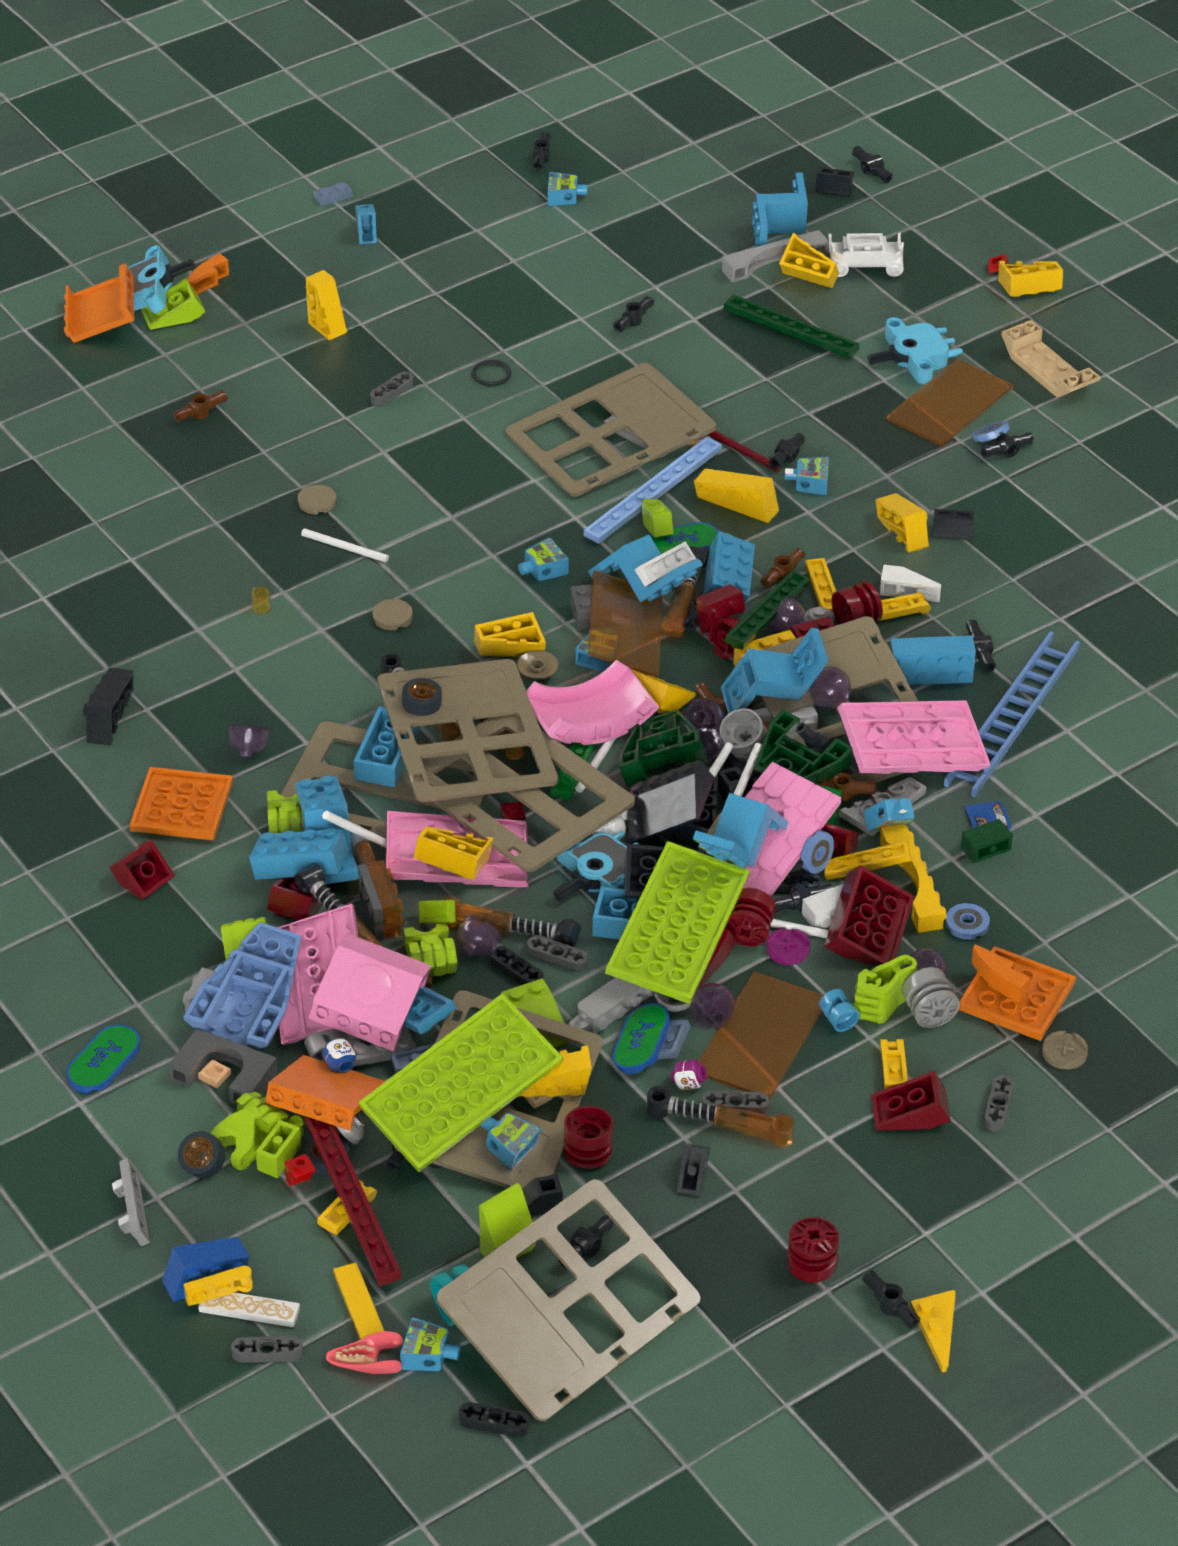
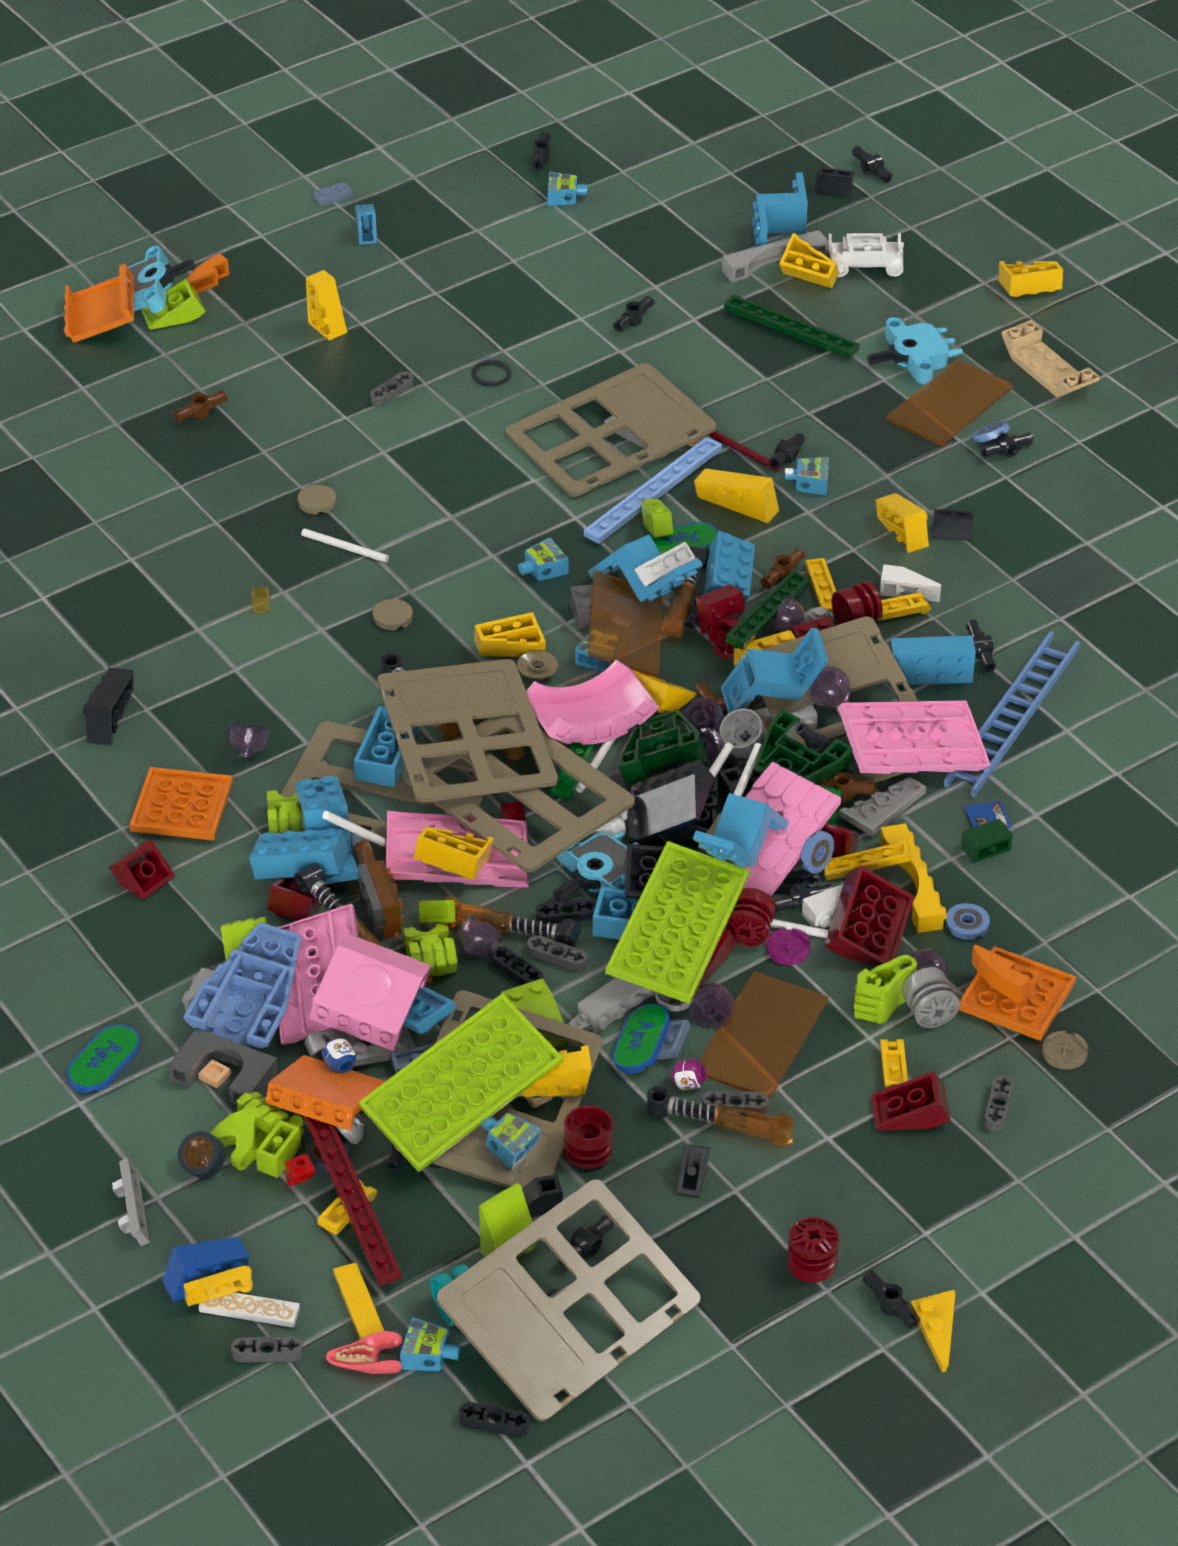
black wheel [402,678,442,716] -> none
dark azure wheel [819,989,860,1032] -> none
dark azure torso [863,798,914,832] -> none
red tile [988,254,1008,274] -> none
none -> black beam [536,898,597,924]

